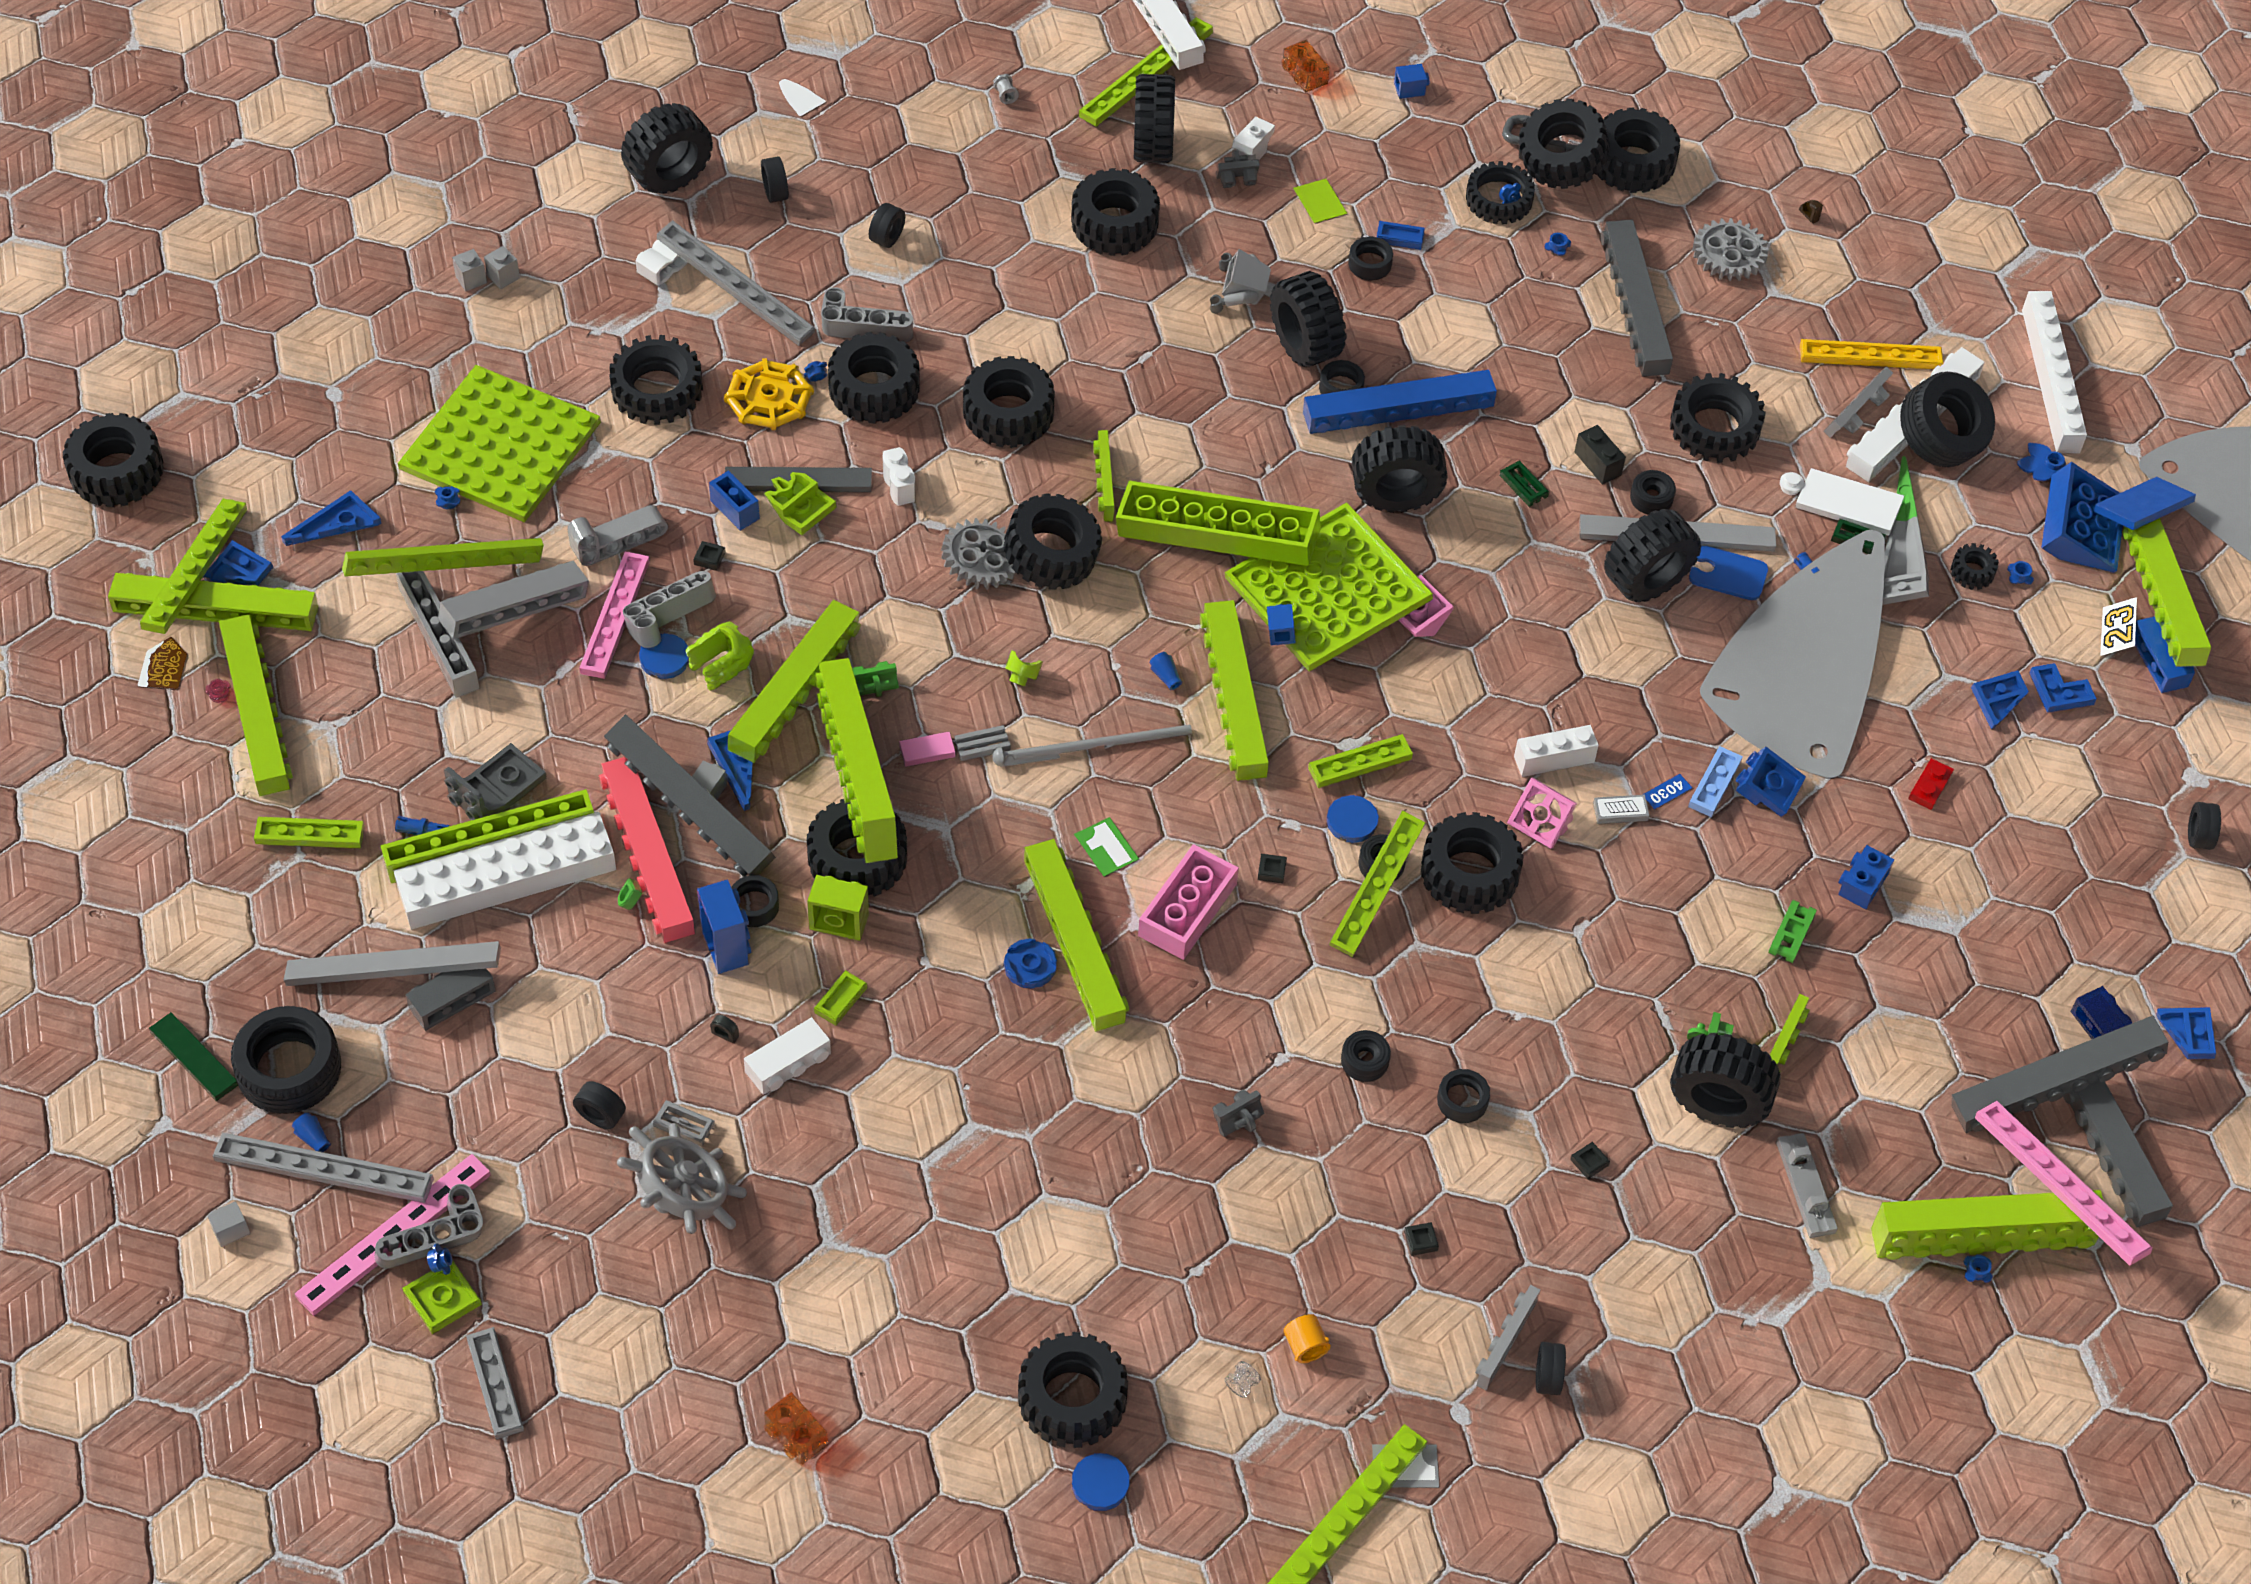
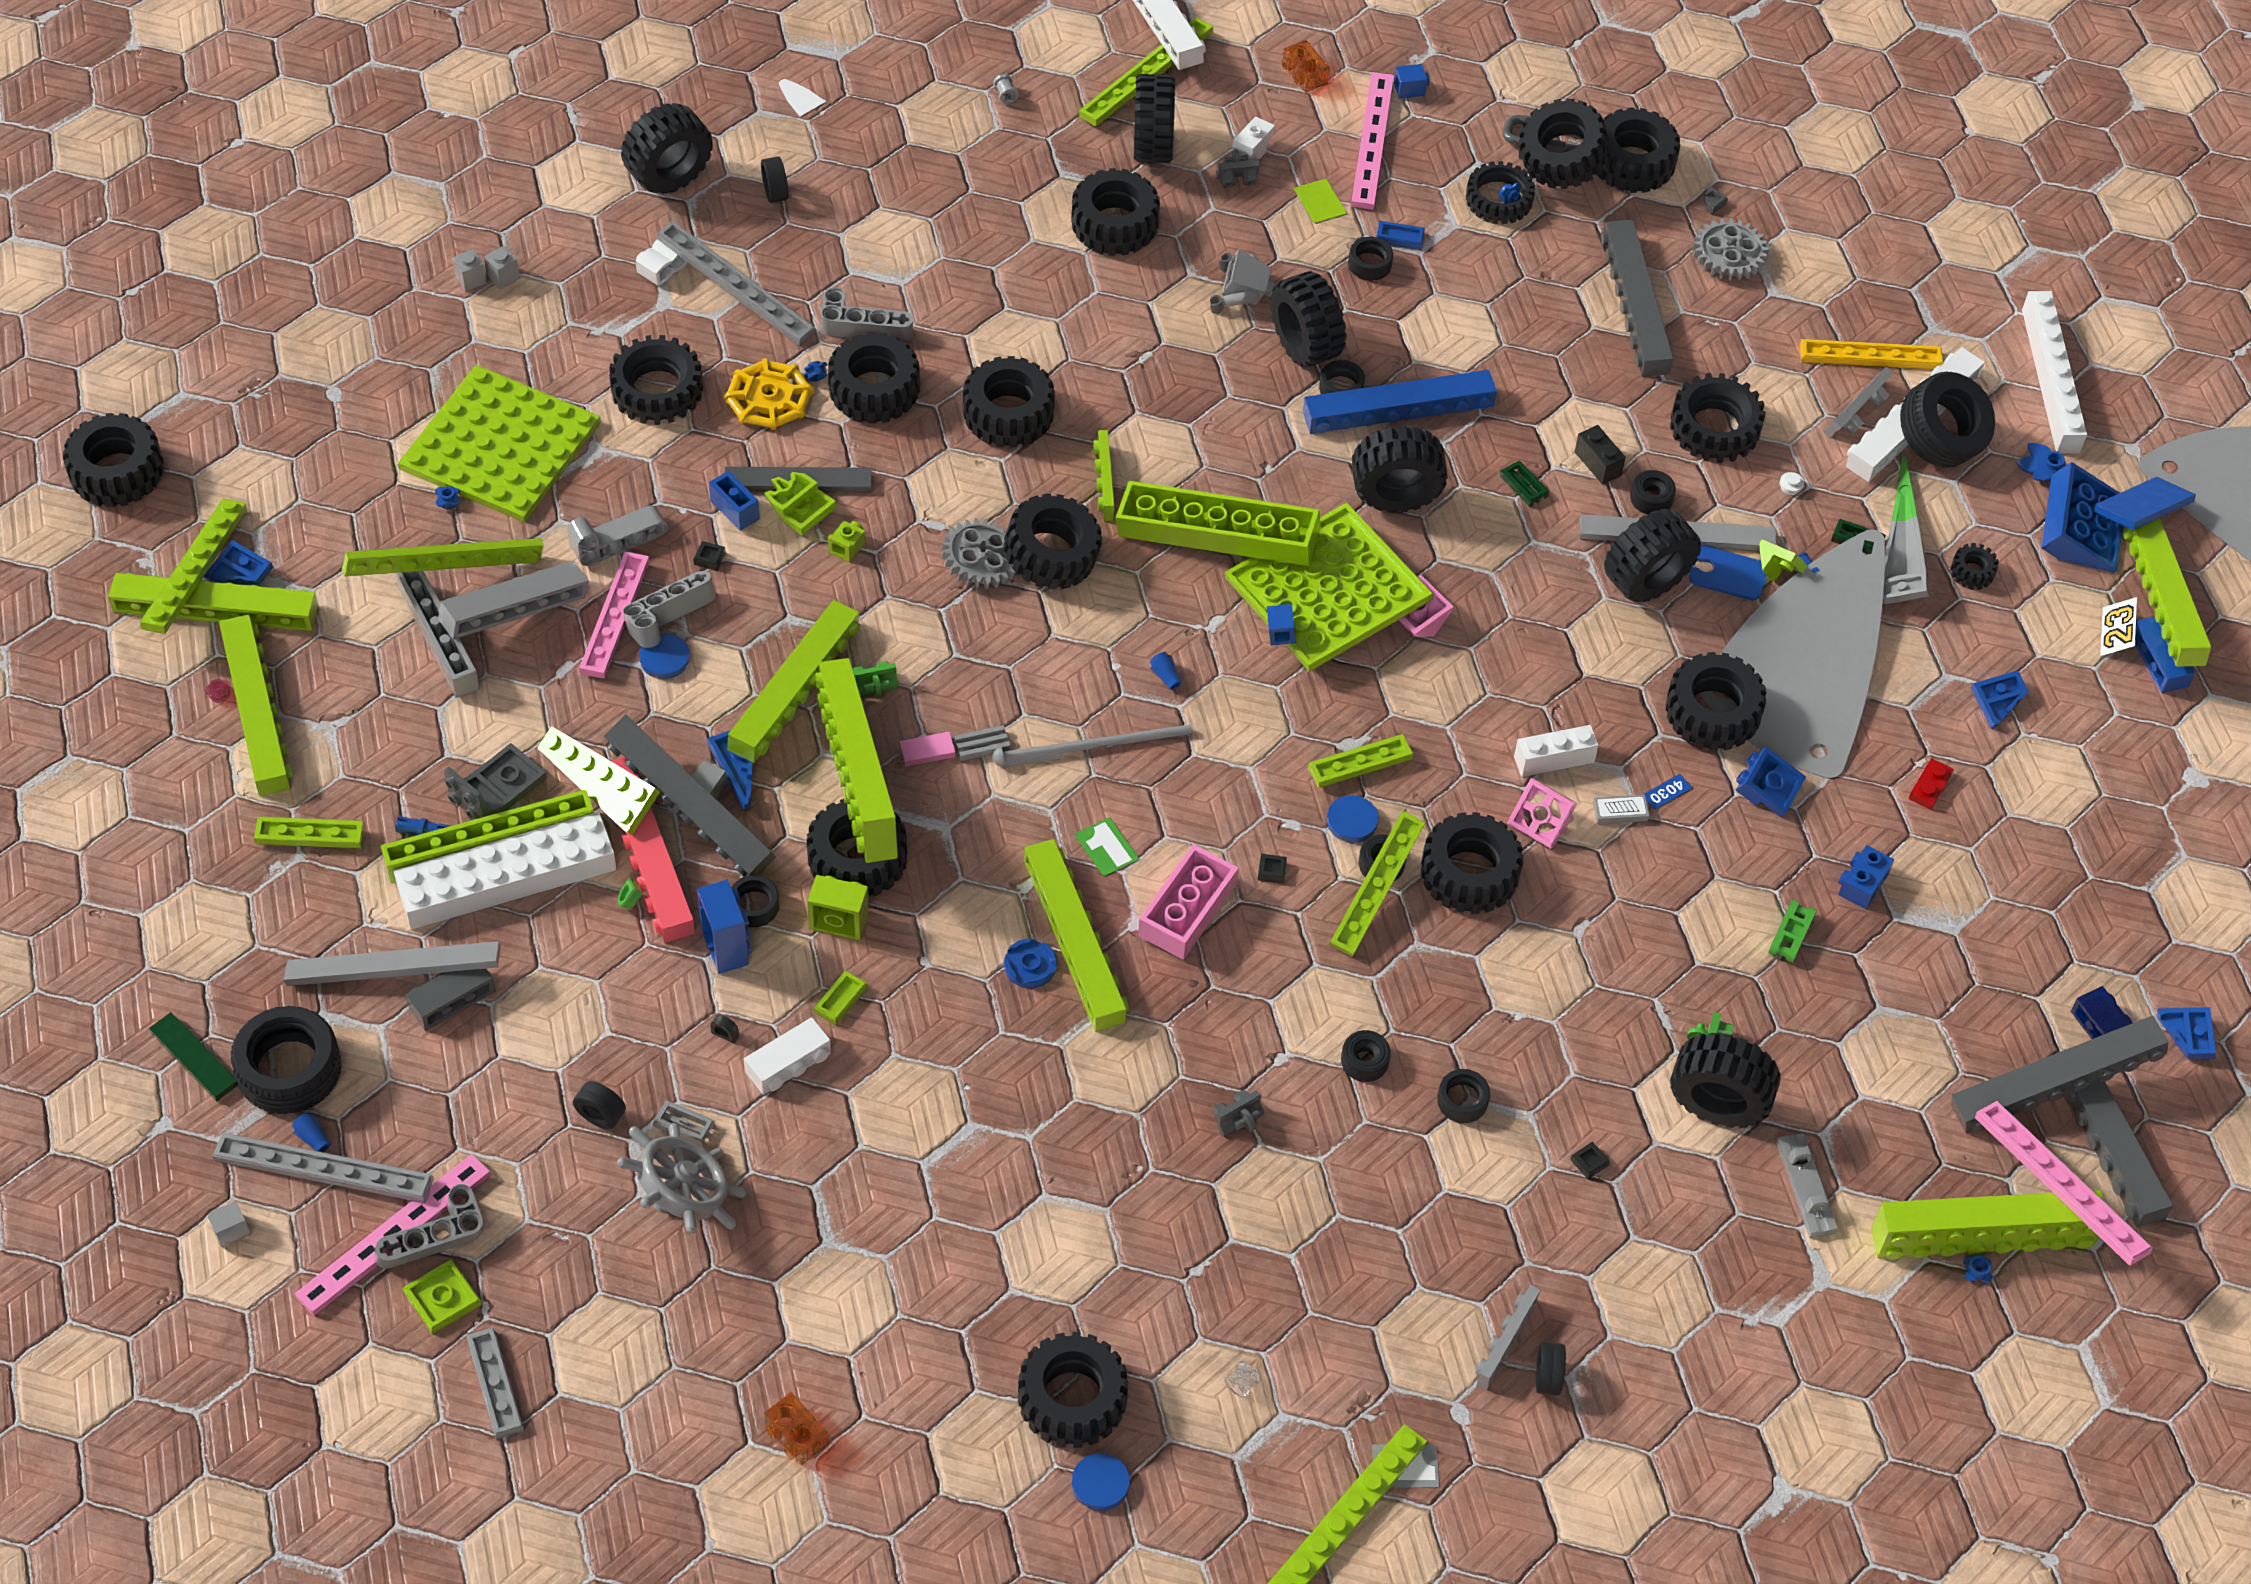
sticker [138,637,187,689] -> none
blue wing [281,490,382,546] -> none
blue plate [427,1243,452,1275] -> none
lime piece [685,621,754,691] -> none
black tyre [868,203,906,248] -> none
white brick [883,447,915,506] -> none
lime piece [1005,650,1043,686] -> none
lime brick [1200,600,1269,781] -> none
light orange piece [1283,1314,1331,1363] -> none
pearl dark grey tile [1404,1222,1439,1256] -> none
blue plate [1544,232,1571,256] -> none
light blue plate [1688,746,1743,817] -> none
lime plate [1770,994,1810,1072] -> none
white tile [1795,468,1904,536] -> none
dark brown tile [1799,200,1823,224] -> none
blue plate [2007,561,2034,585] -> none
blue plate [2030,663,2096,713] -> none
black tyre [2188,802,2221,850] -> none
none -> wing [538,727,660,835]
none -> lime brick [828,521,865,563]
none -> bright pink tile [1351,72,1394,210]
none -> black tyre [1666,652,1767,751]
none -> dark grey tile [1704,186,1728,215]
none -> lime slope [1759,539,1808,582]

